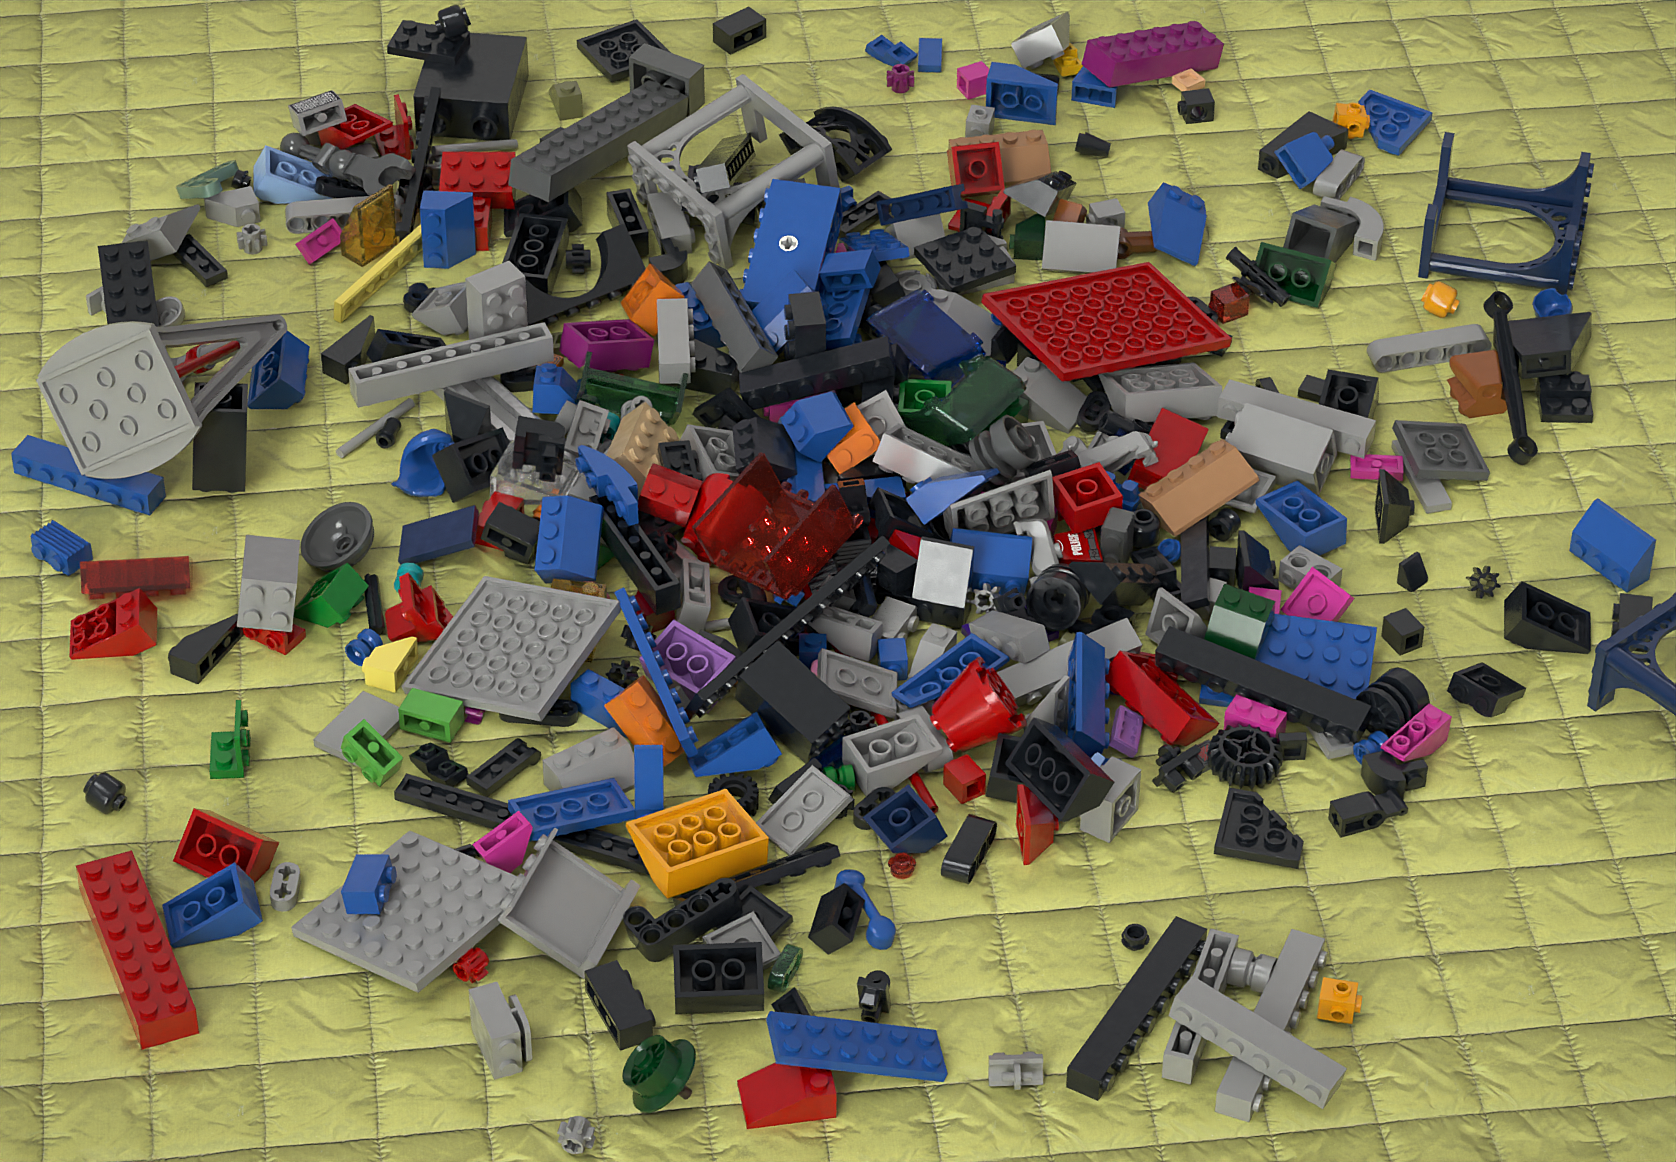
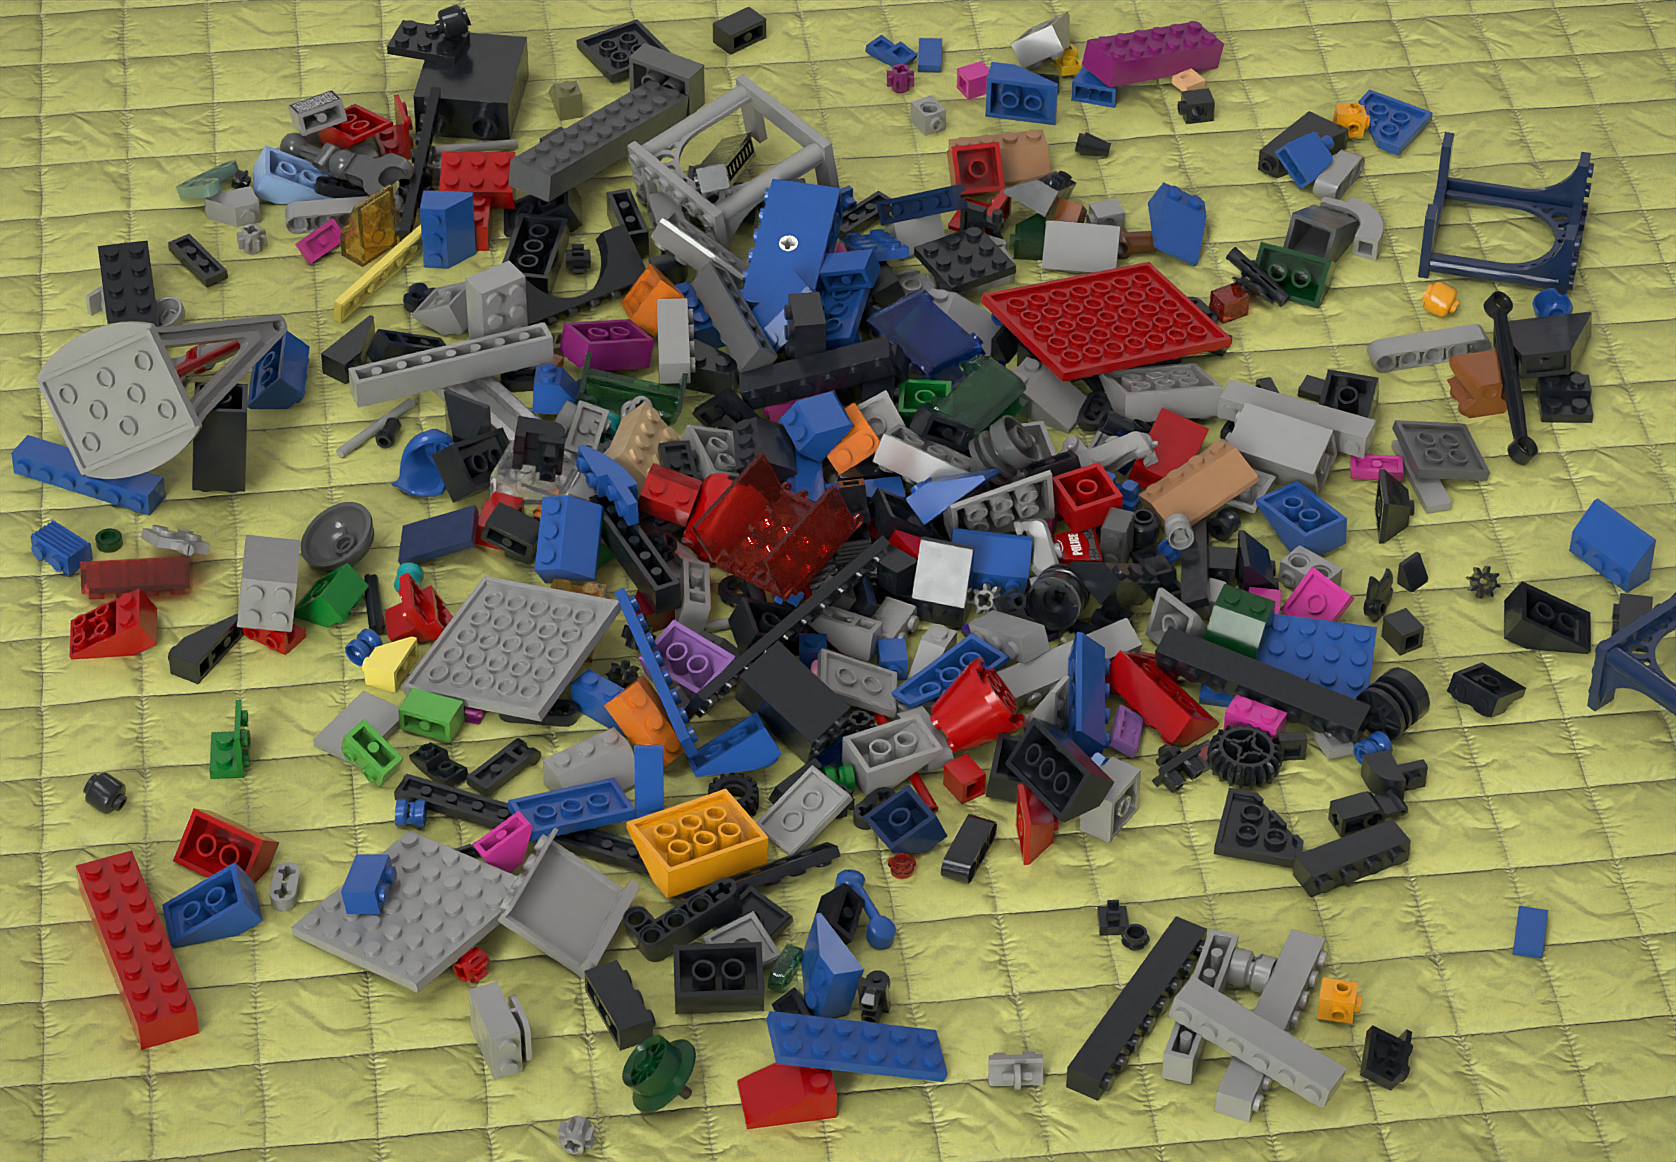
light grey slope [122,204,200,261] -> none
black fence [779,106,892,182] -> none
light grey brick [965,105,995,137] -> none
dark pink slope [1381,704,1452,762] -> none
none -> dark green tile [95,528,123,553]
none -> light grey plate [141,525,210,556]
none -> blue wheel [395,798,427,828]
none -> light grey slope [651,209,750,287]
none -> blue slope [801,913,864,1018]
none -> black slope [909,404,975,452]
none -> light grey brick [911,95,946,136]
none -> black tile [1097,900,1129,935]
none -> light grey wheel [1164,514,1194,550]
none -> black brick [1293,819,1411,897]
none -> black bracket [1360,1025,1413,1091]
none -> black plate [1363,568,1393,621]
none -> blue tile [1513,906,1548,959]

